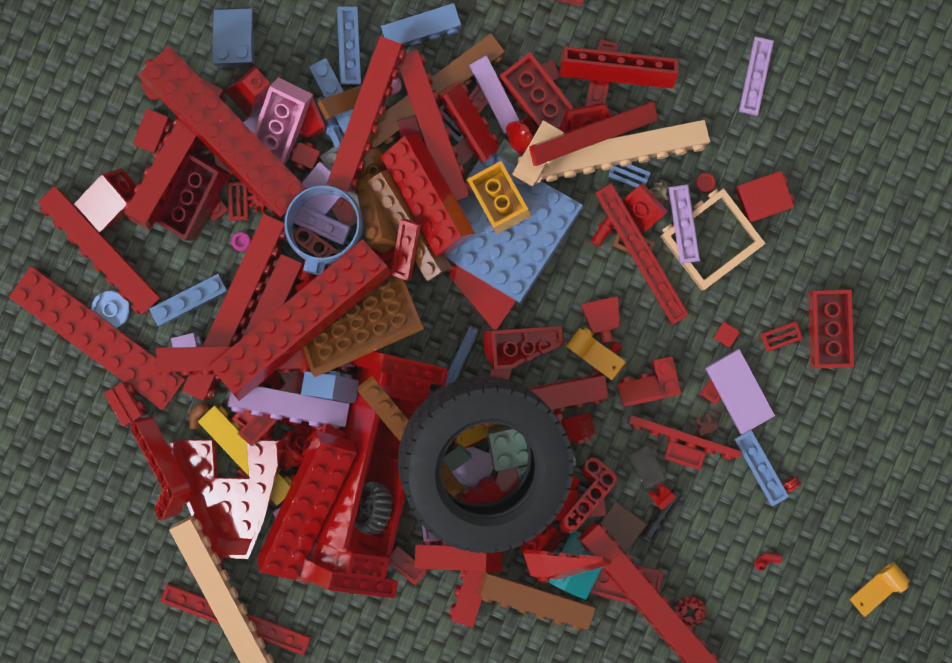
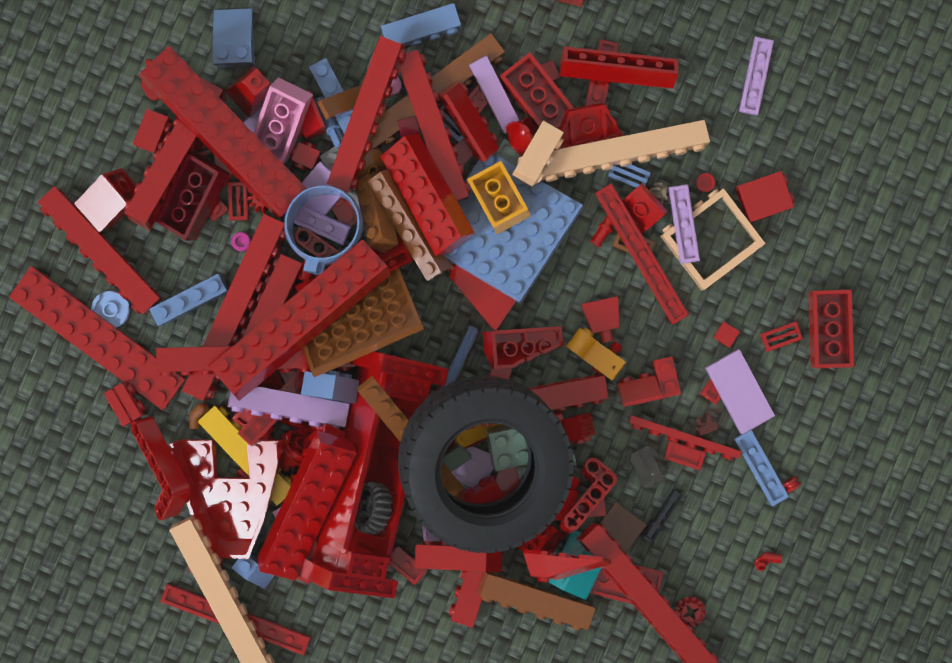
lavender brick [171,333,203,347] -> none
medium blue fence [337,7,361,88] -> none
red plate [391,218,421,281] -> none
red tile [529,102,658,166] -> none
red tile [649,483,676,510] -> none
light orange door [849,562,910,617] -> none
none -> medium blue slope [232,554,275,589]

